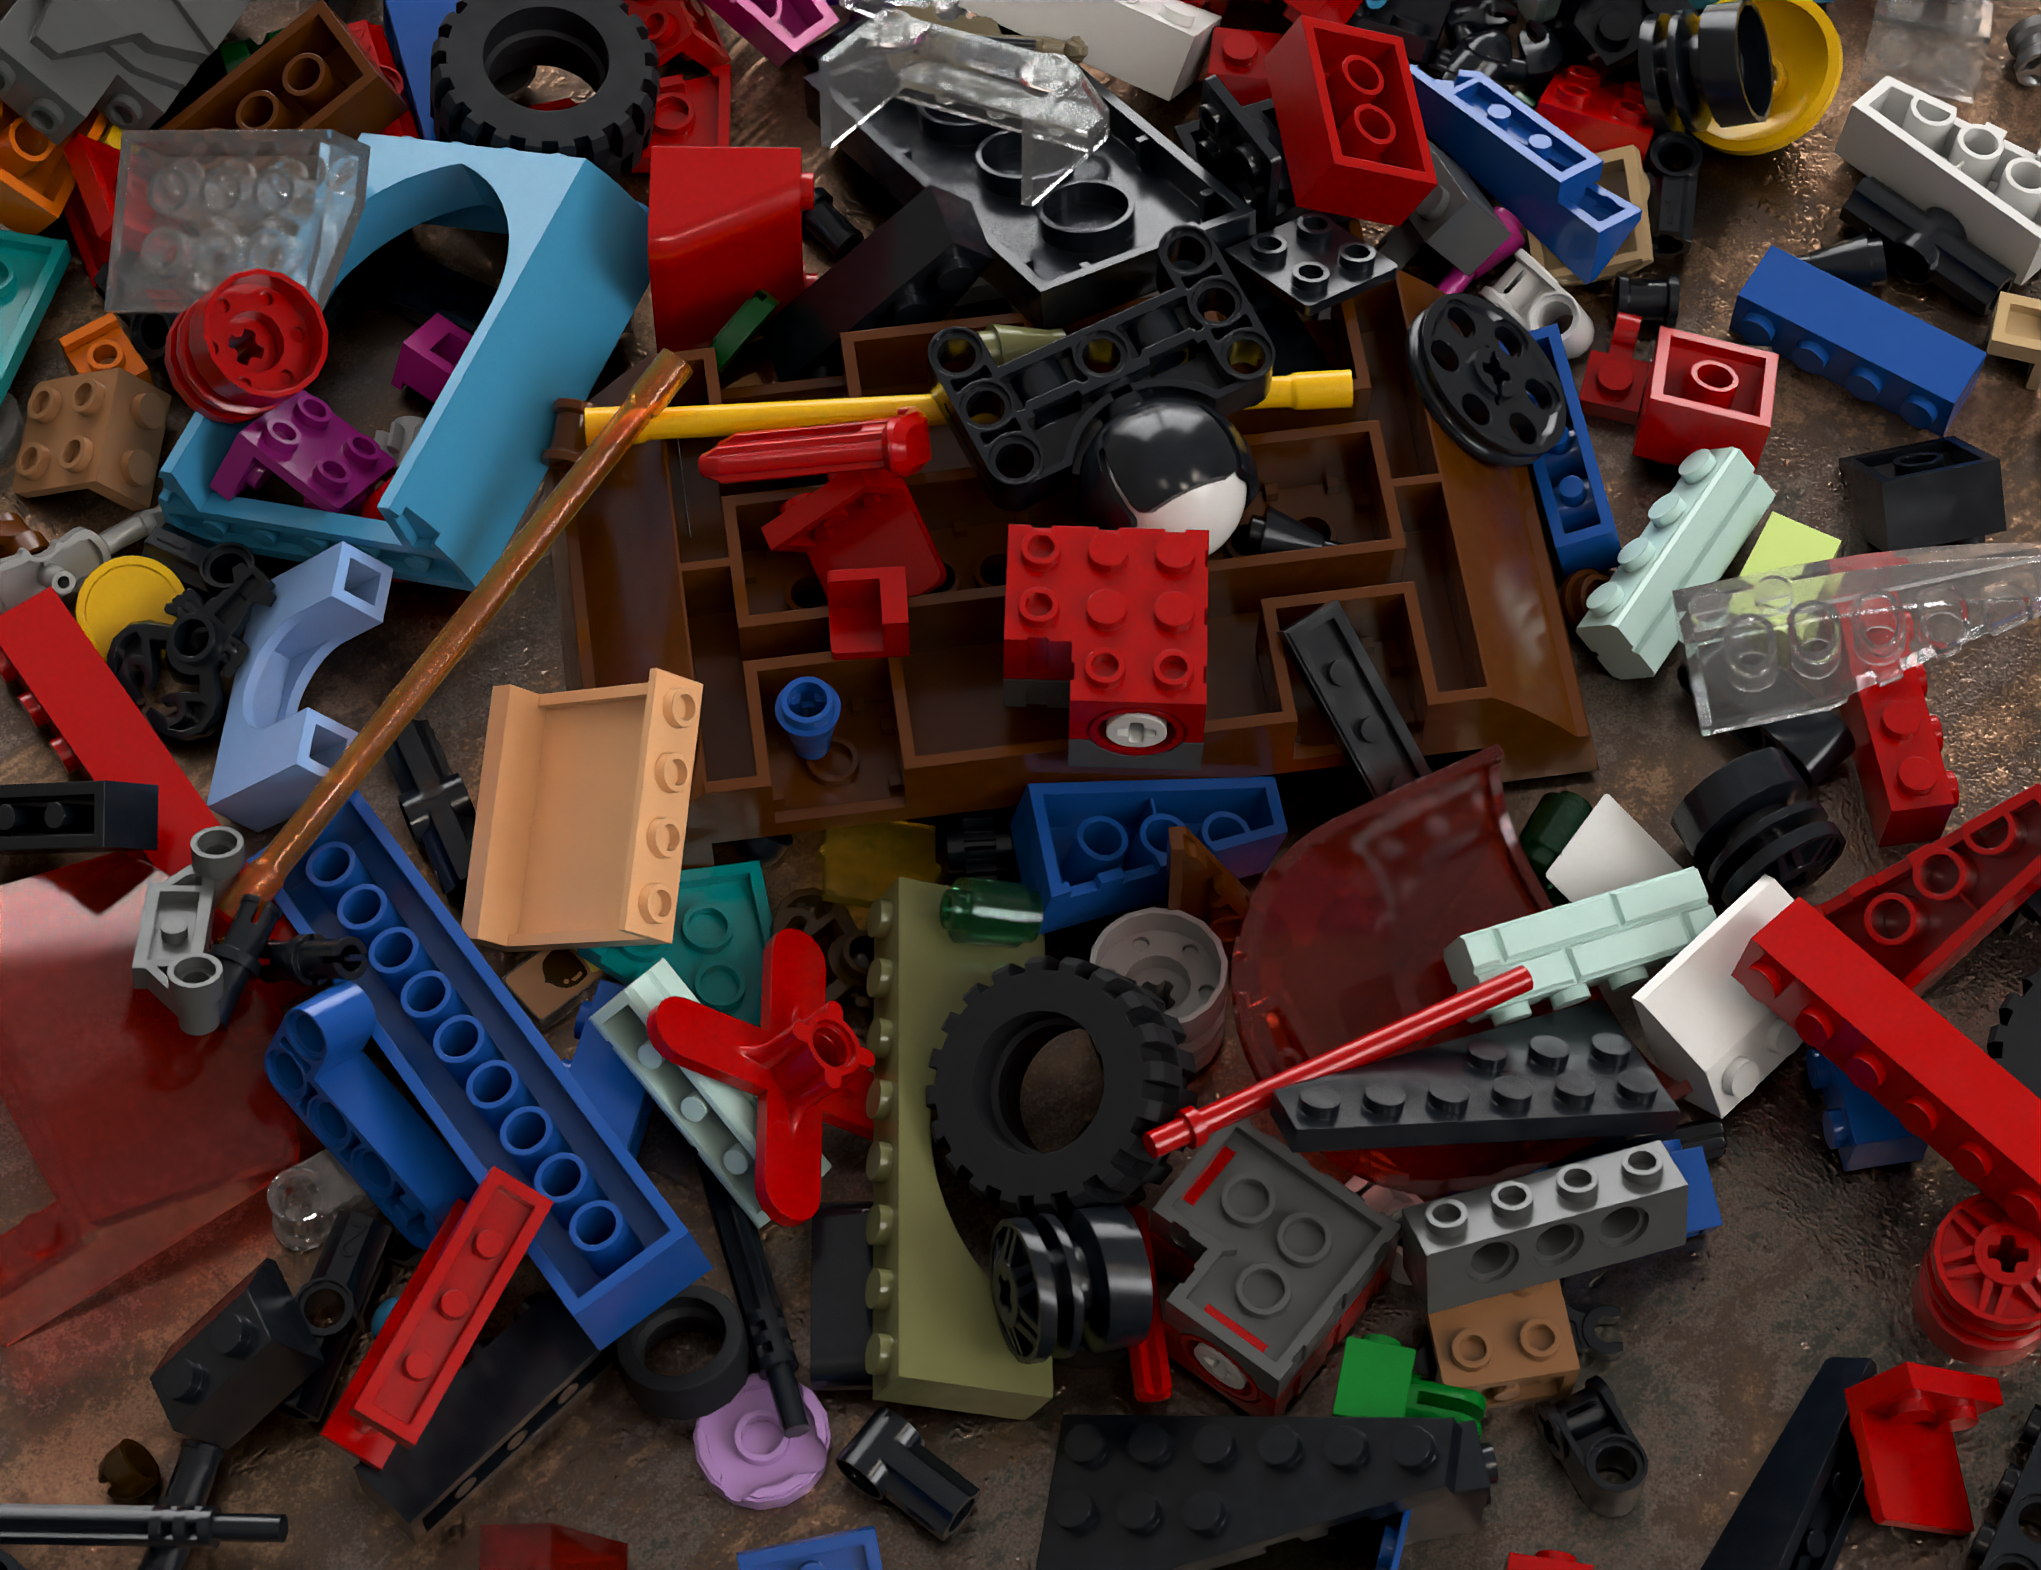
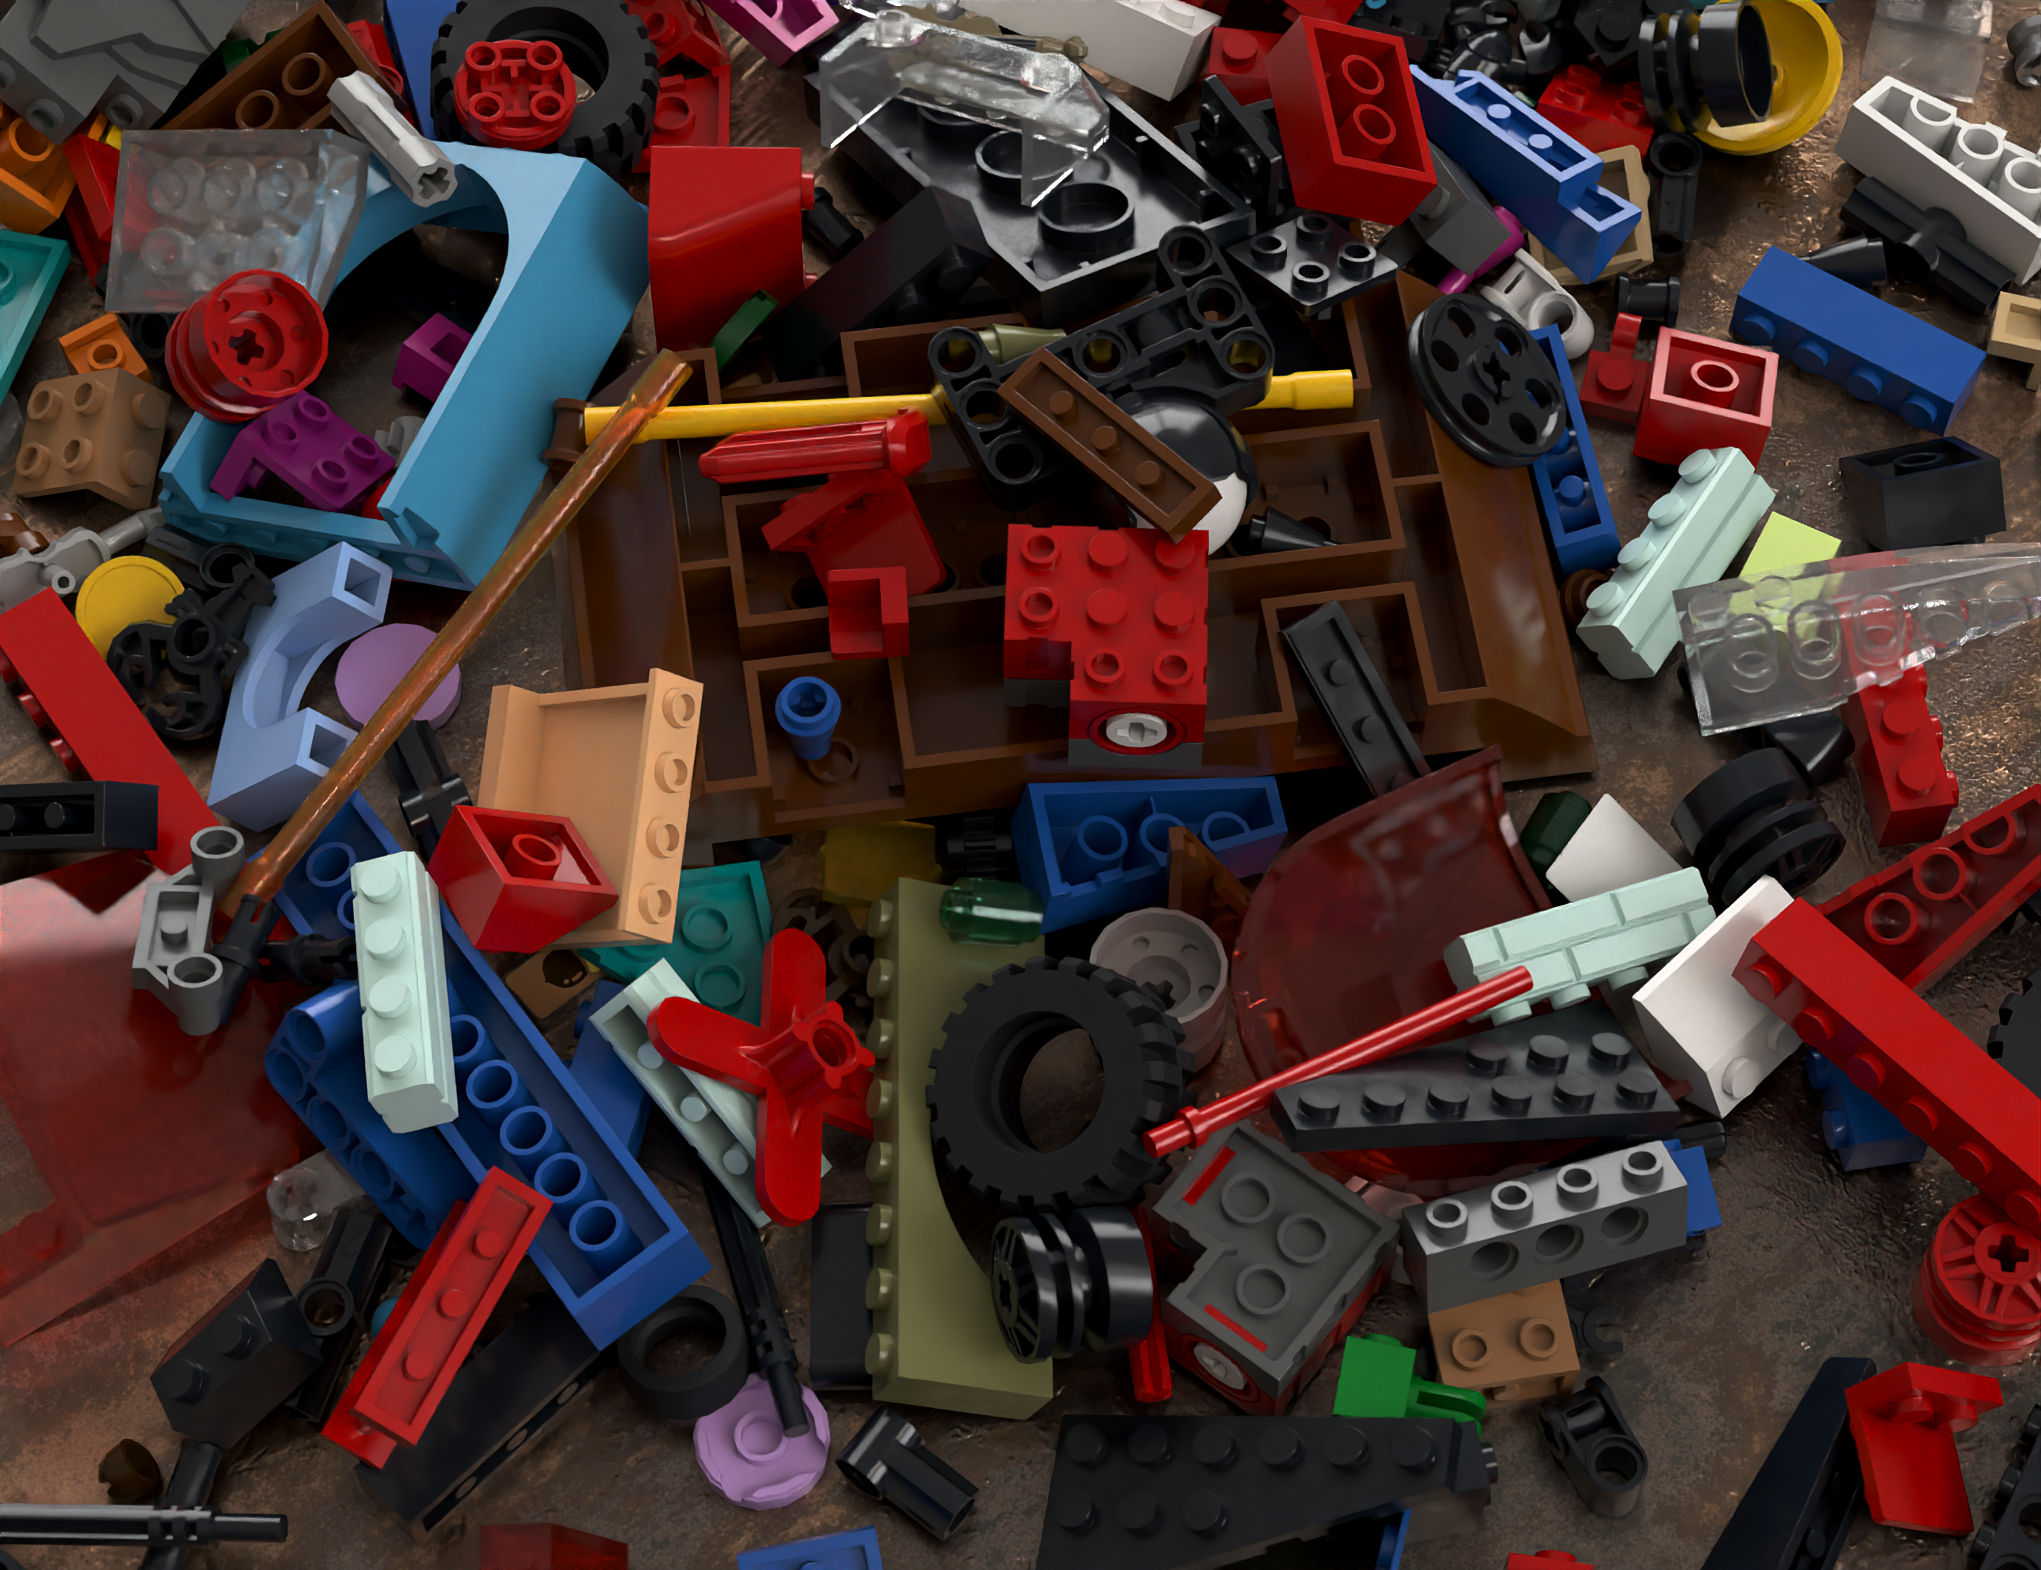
none -> light grey axle [327,71,458,208]
none -> lavender tile [334,623,462,740]
none -> light aqua brick [350,851,459,1134]
none -> red slope [426,804,619,954]
none -> red tile [454,40,576,151]
none -> reddish brown plate [996,345,1223,545]

